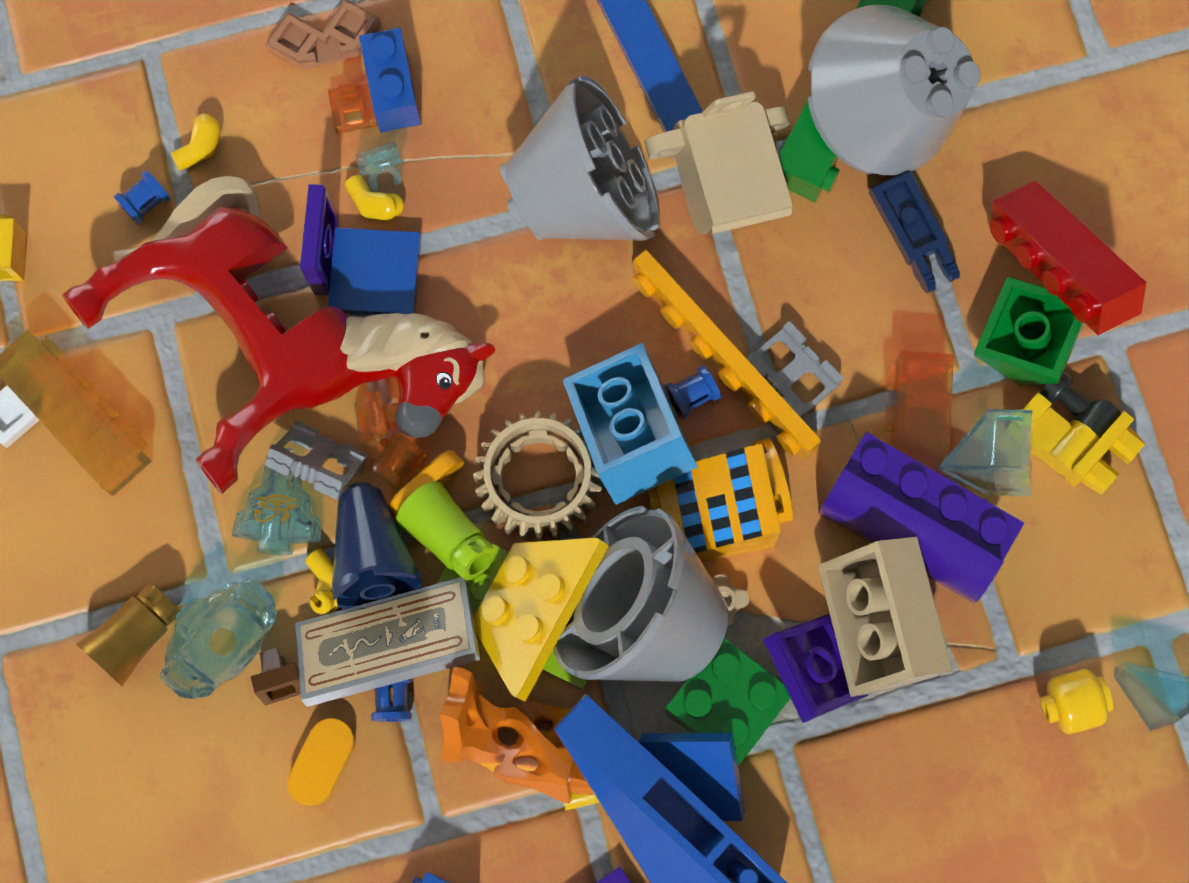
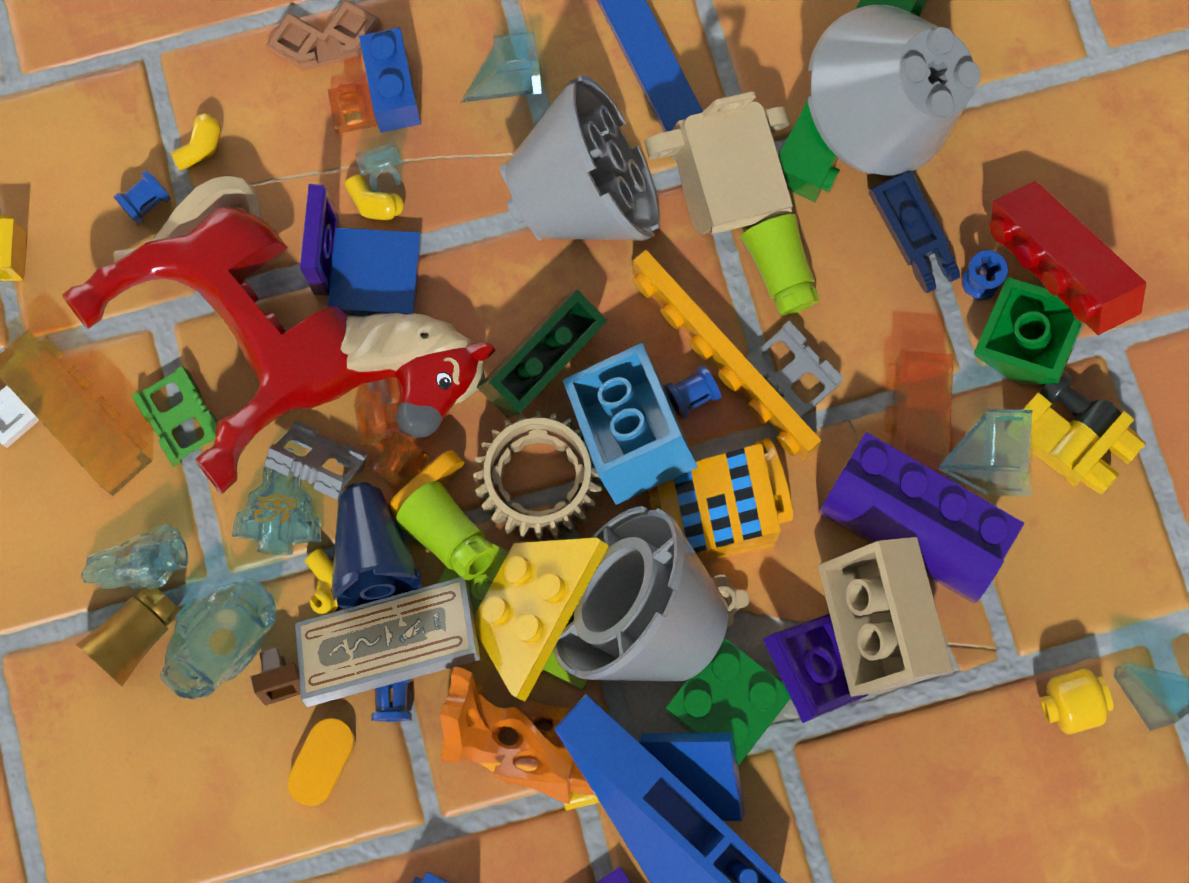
none -> clear light blue rock [81,523,188,589]
none -> bright green piece [132,366,218,467]
none -> clear light blue slope [460,31,542,103]
none -> dark green brick [477,289,608,418]
none -> lime plant [740,214,819,316]
none -> blue bush [962,250,1008,300]

